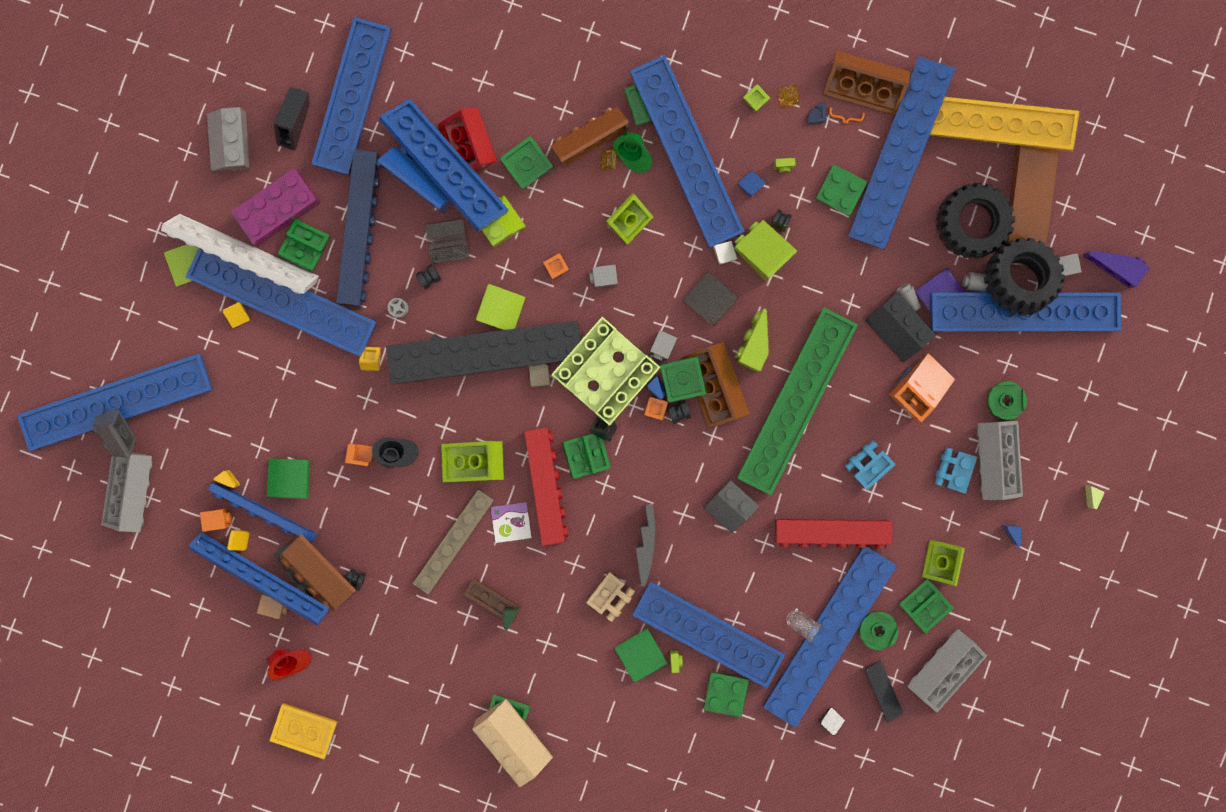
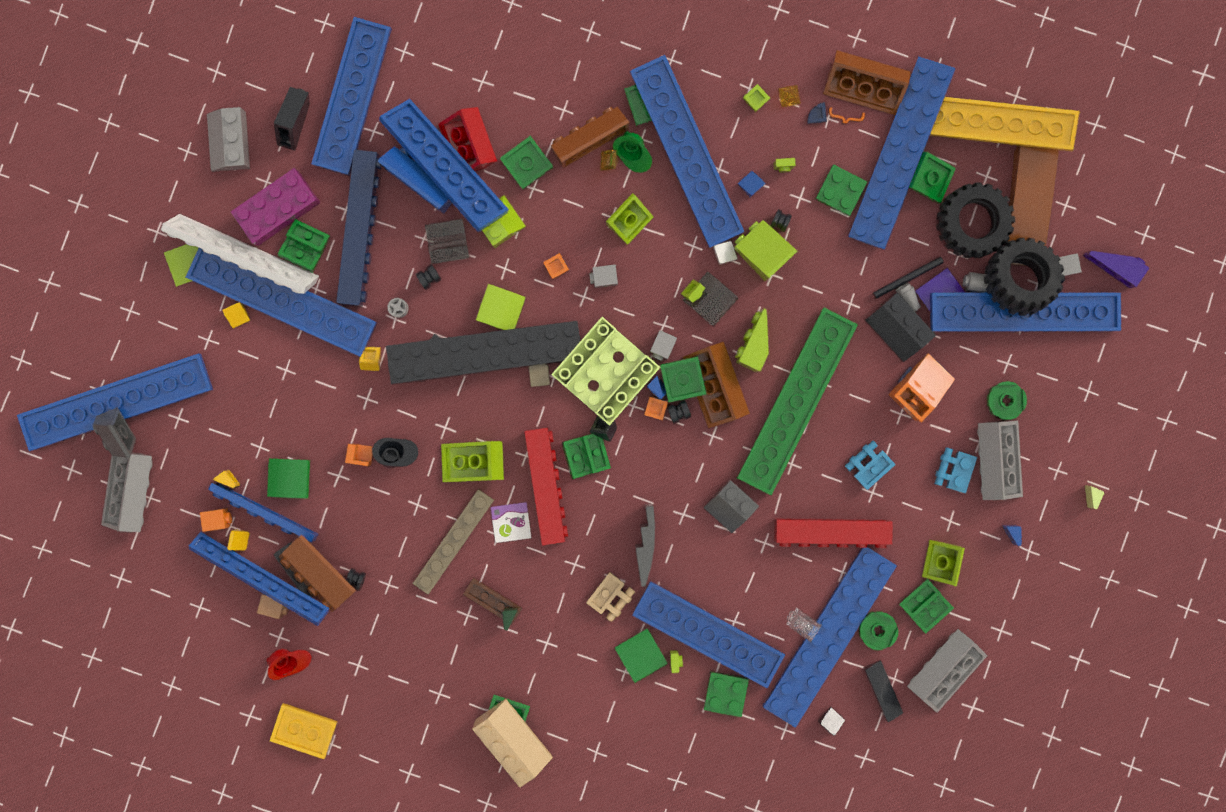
none -> lime plate [681,279,705,303]
none -> black bar [873,256,944,299]
none -> green plate [909,152,956,203]

